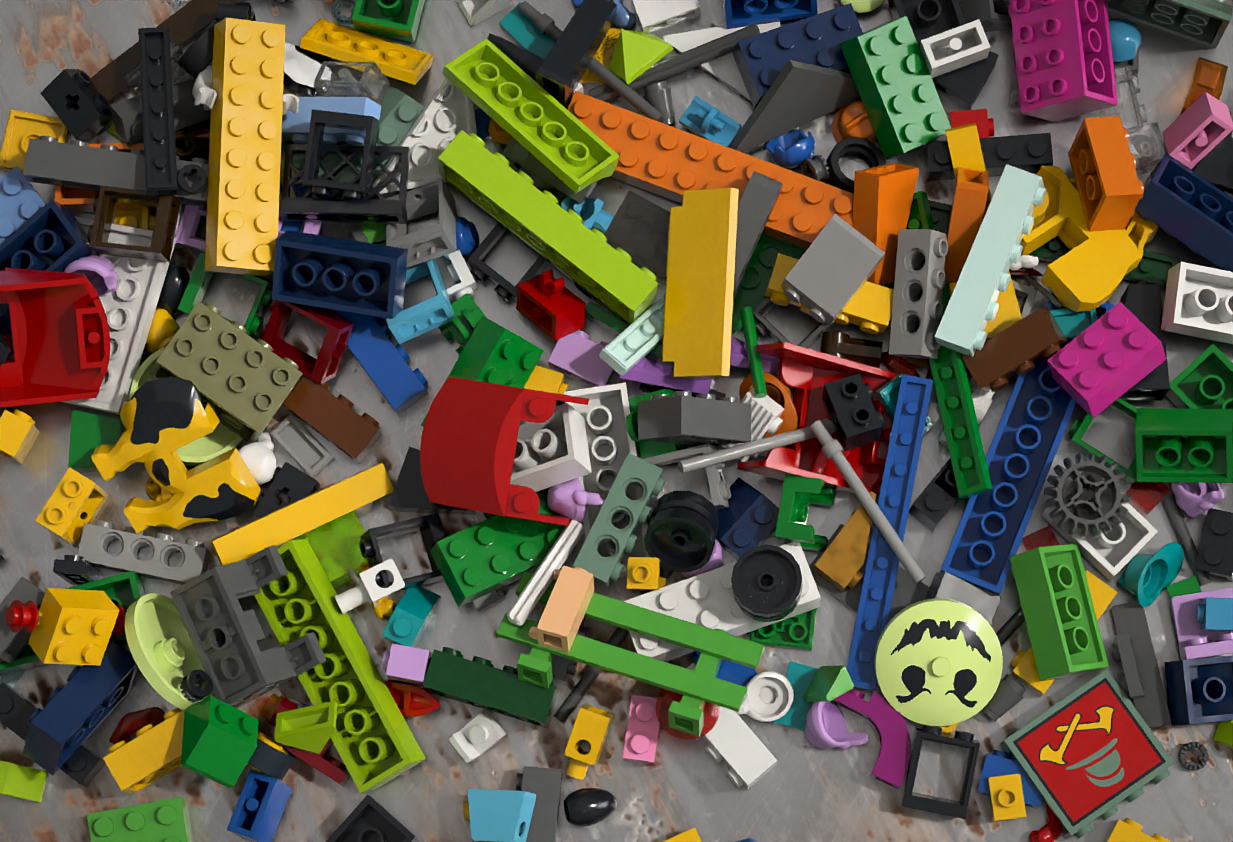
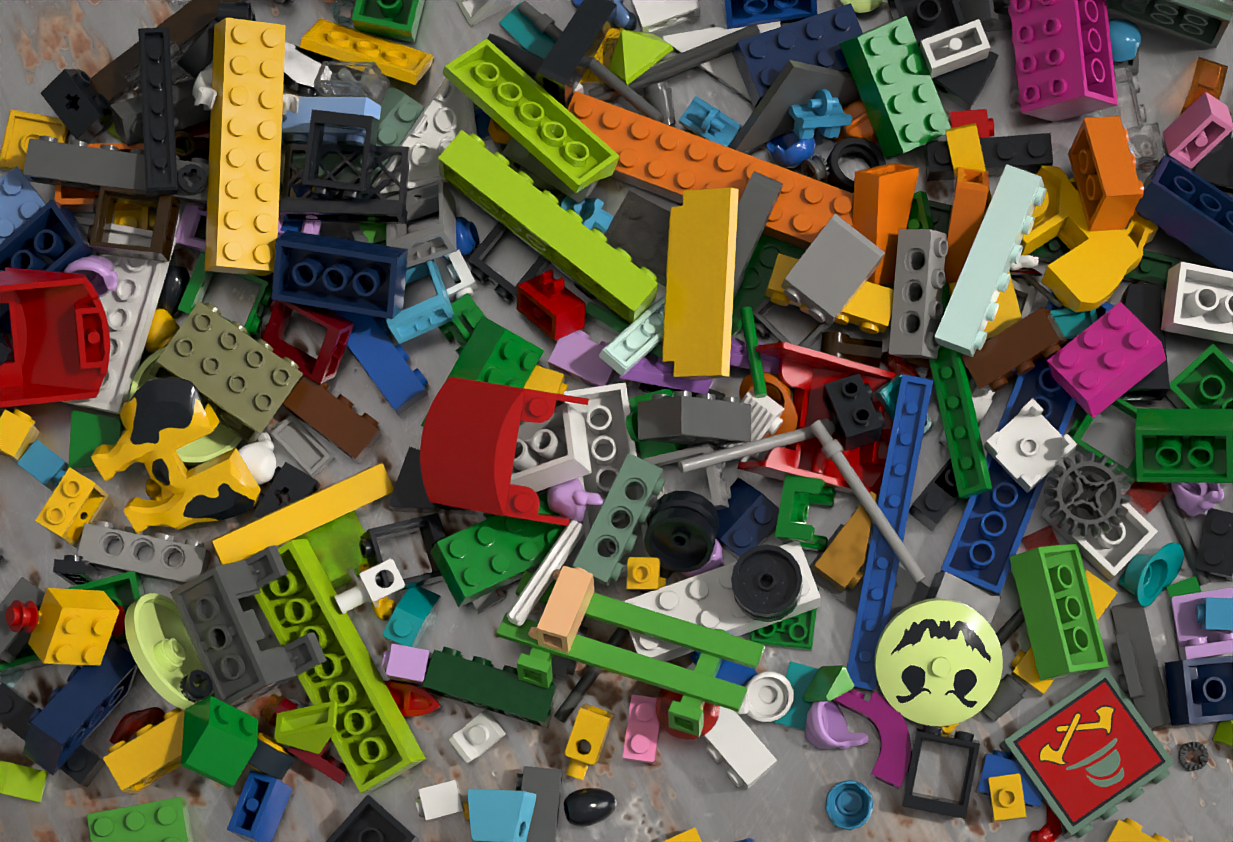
none -> dark azure brick [17,439,68,491]
none -> white brick [415,780,464,822]
none -> dark azure hips [788,89,853,140]
none -> dark azure hair [825,780,874,830]
none -> white panel [983,398,1077,493]

